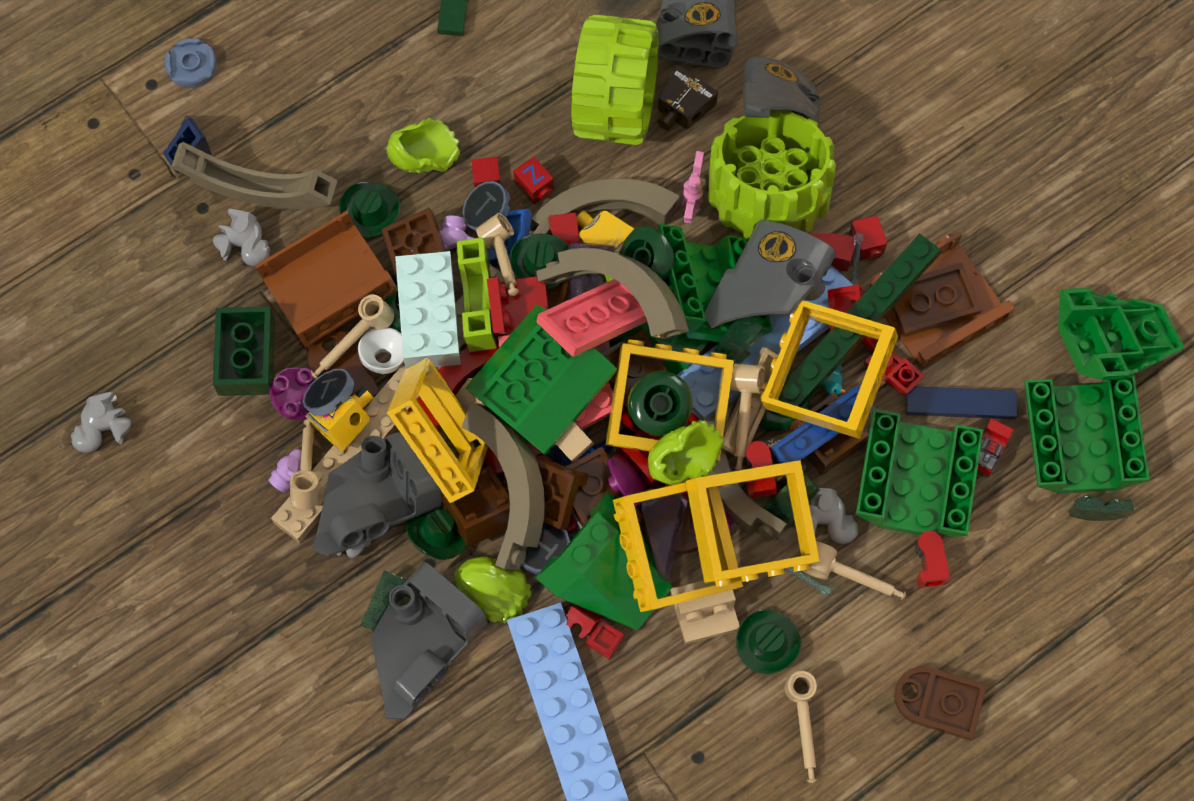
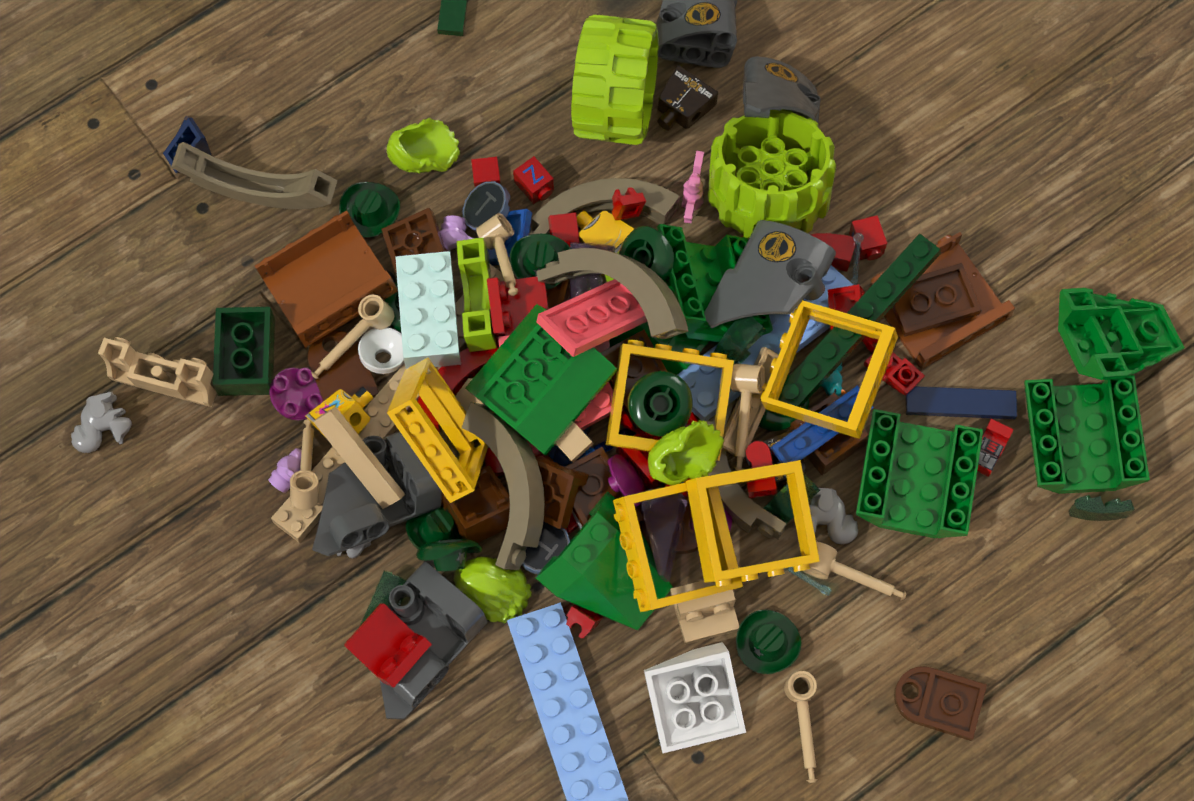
sand blue tile [164,38,217,88] -> none
light grey animal [213,208,270,266] -> none
tile [303,369,354,416] -> none
red tile [586,619,625,660] -> none
red leg [915,531,950,588] -> none
none -> tan bracket [98,337,217,407]
none -> tan tile [314,406,405,509]
none -> red bracket [344,603,432,688]
none -> dark green hat [416,539,482,571]
none -> red tile [611,187,646,221]
none -> white slope [644,642,746,753]

